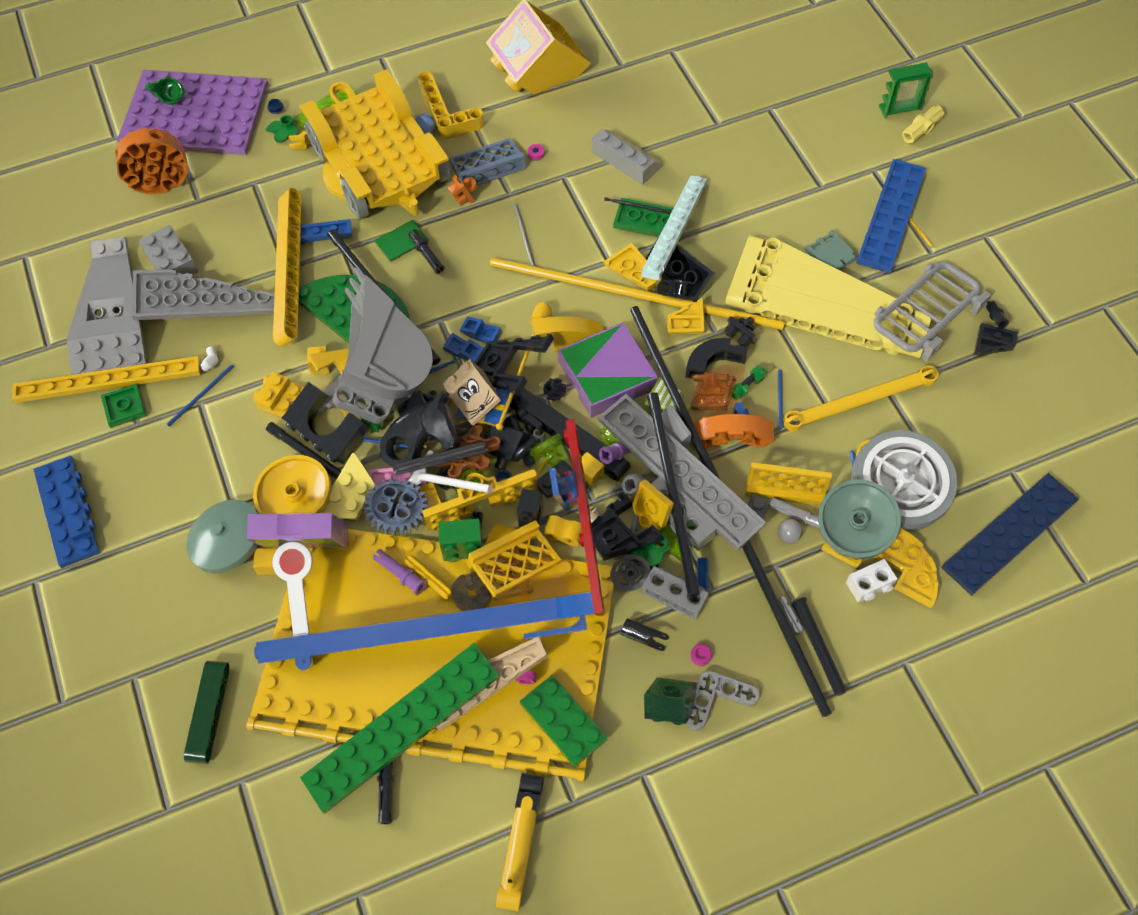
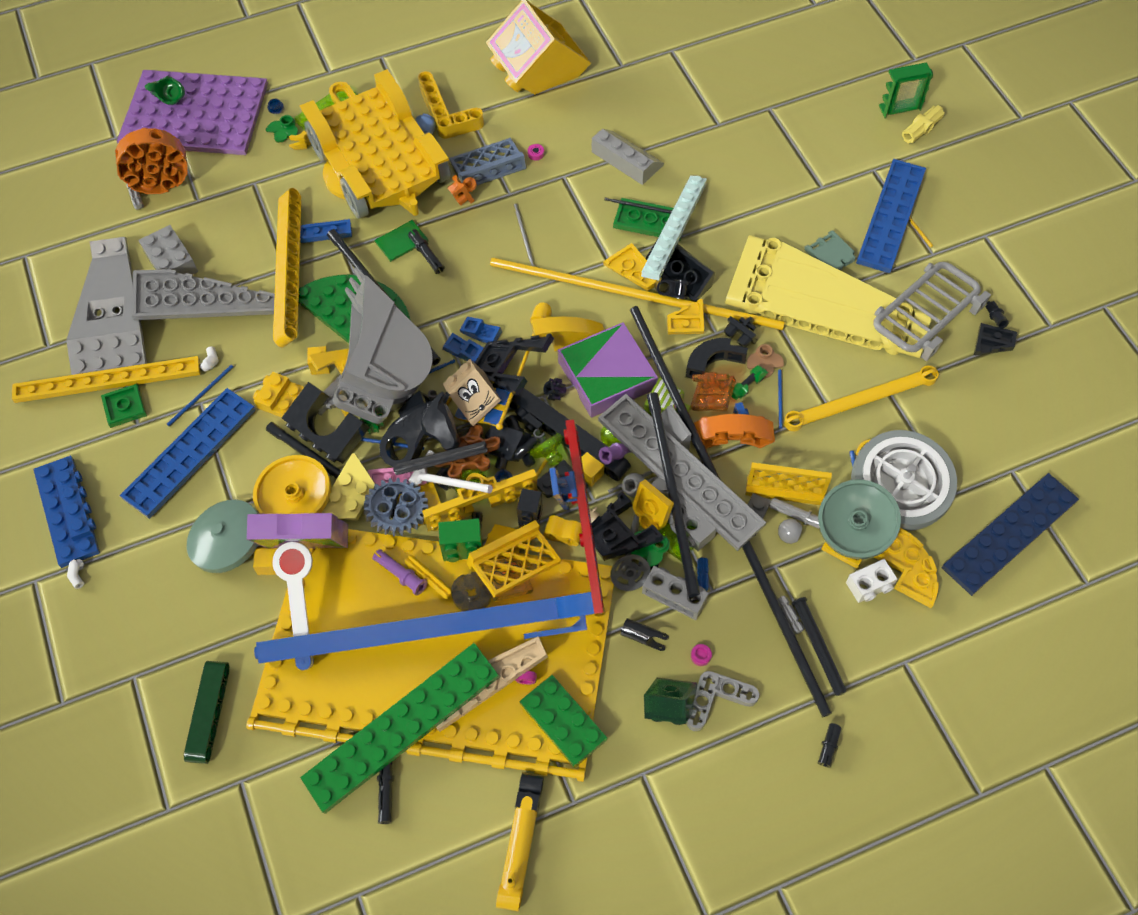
none -> white arm [67,559,84,589]
none -> blue plate [120,388,256,519]
none -> light grey axle [127,184,144,210]
none -> medium nougat plate [747,344,784,378]
none -> black axle [817,723,842,768]

